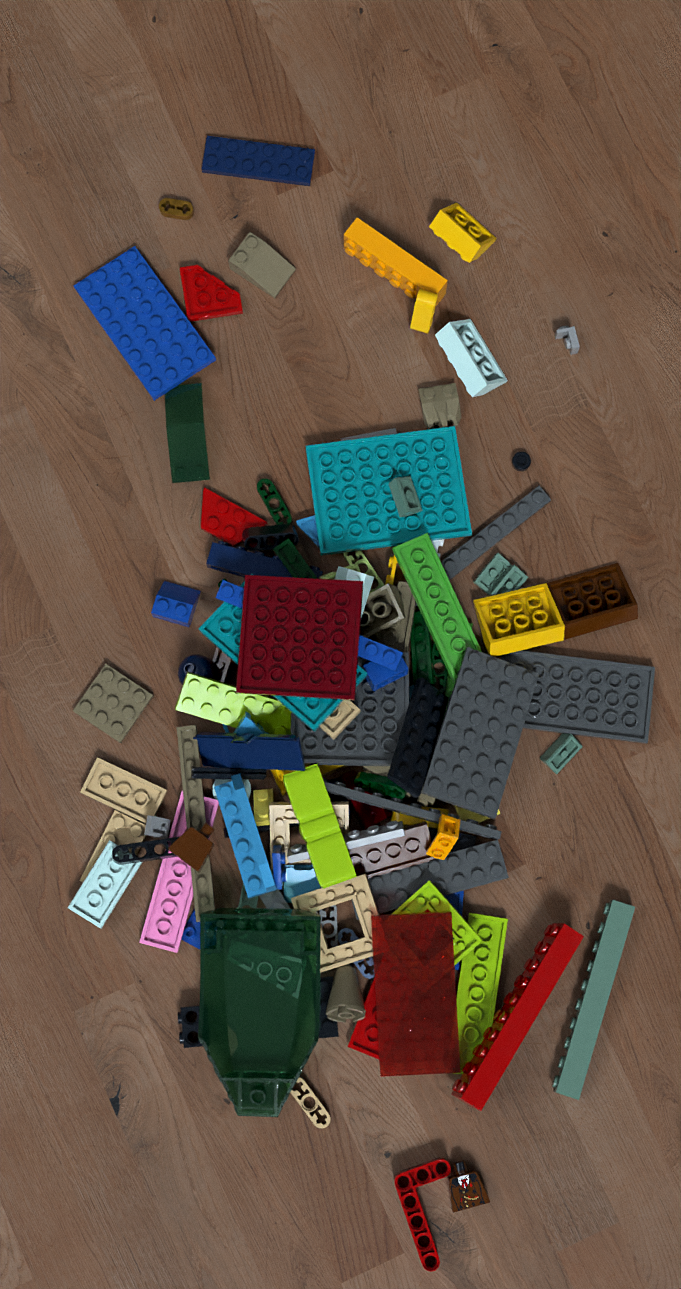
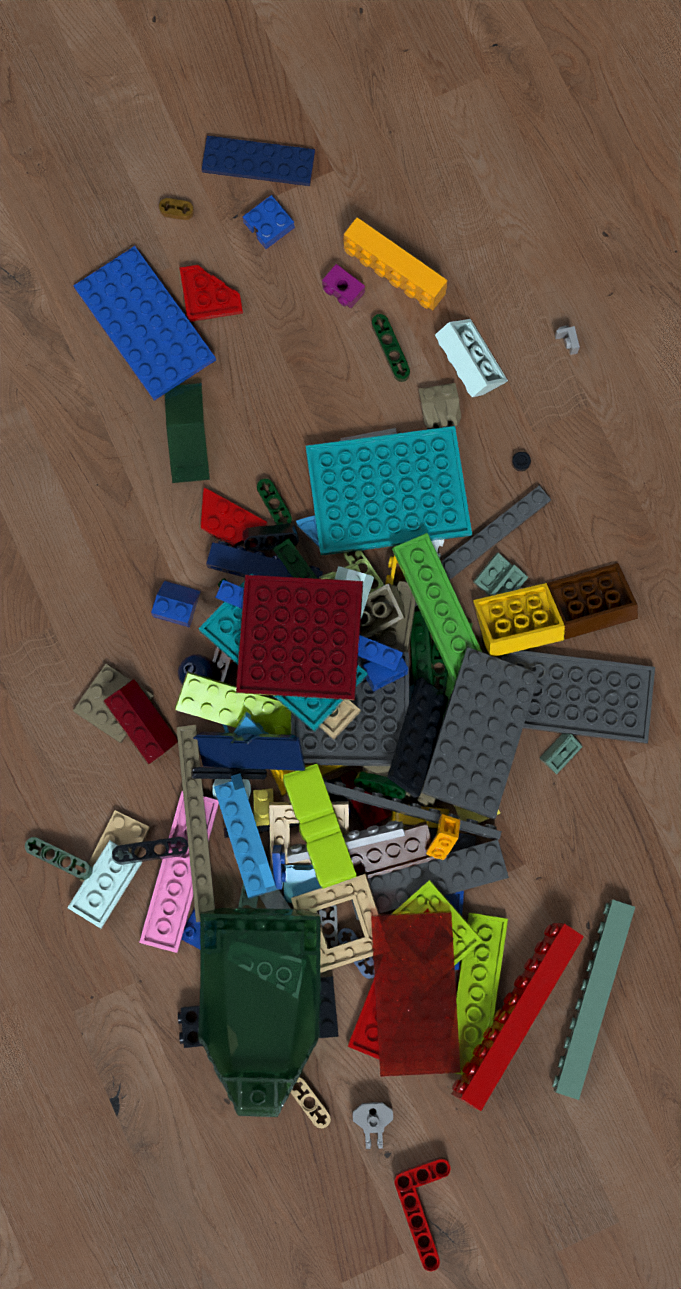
tan plate [80,757,167,823] -> none
light grey bracket [144,815,171,839] -> none
reddish brown torso [168,823,215,873] -> none
dark tan slope [228,232,296,298] -> none
dark tan cone [326,964,366,1022] -> none
sand green slope [389,476,423,517] -> none
yellow beam [410,289,438,334] -> none
yellow slope [429,203,497,263] -> none
reddish brown torso [448,1160,490,1213] -> none
none -> dark green beam [25,837,93,880]
none -> dark red slope [102,679,178,764]
none -> blue piece [243,195,295,249]
none -> magenta brick [322,264,365,309]
none -> light grey hinge [353,1102,393,1149]
none -> dark green beam [372,314,410,382]

